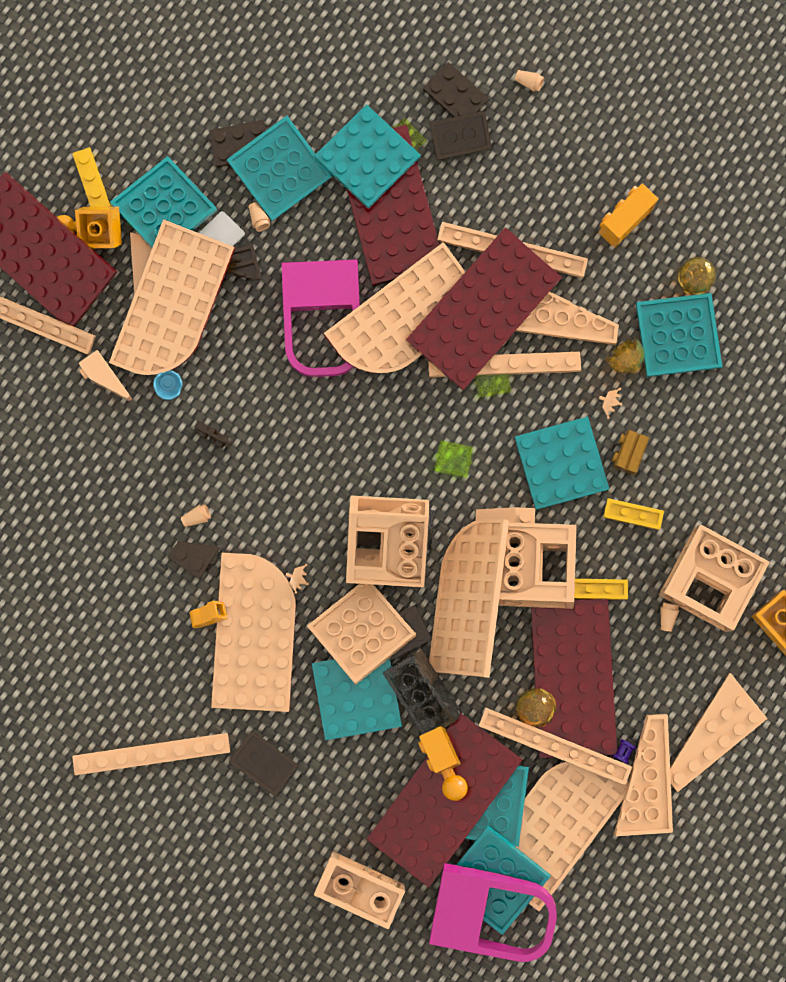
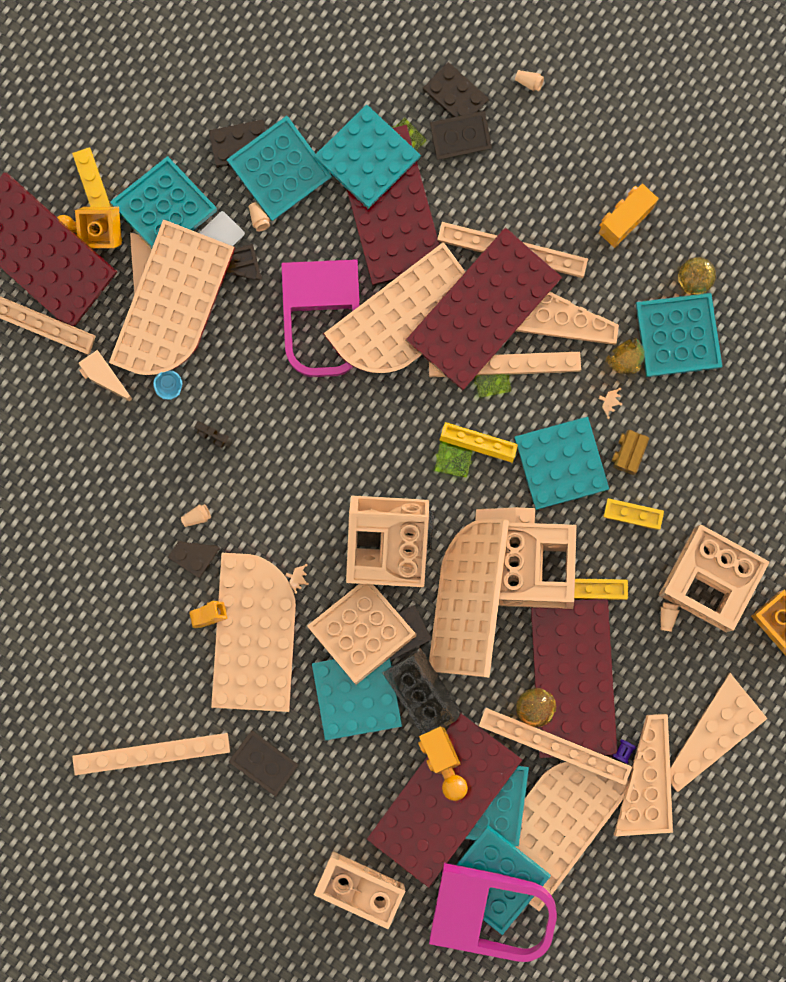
none -> yellow plate [440,422,518,463]

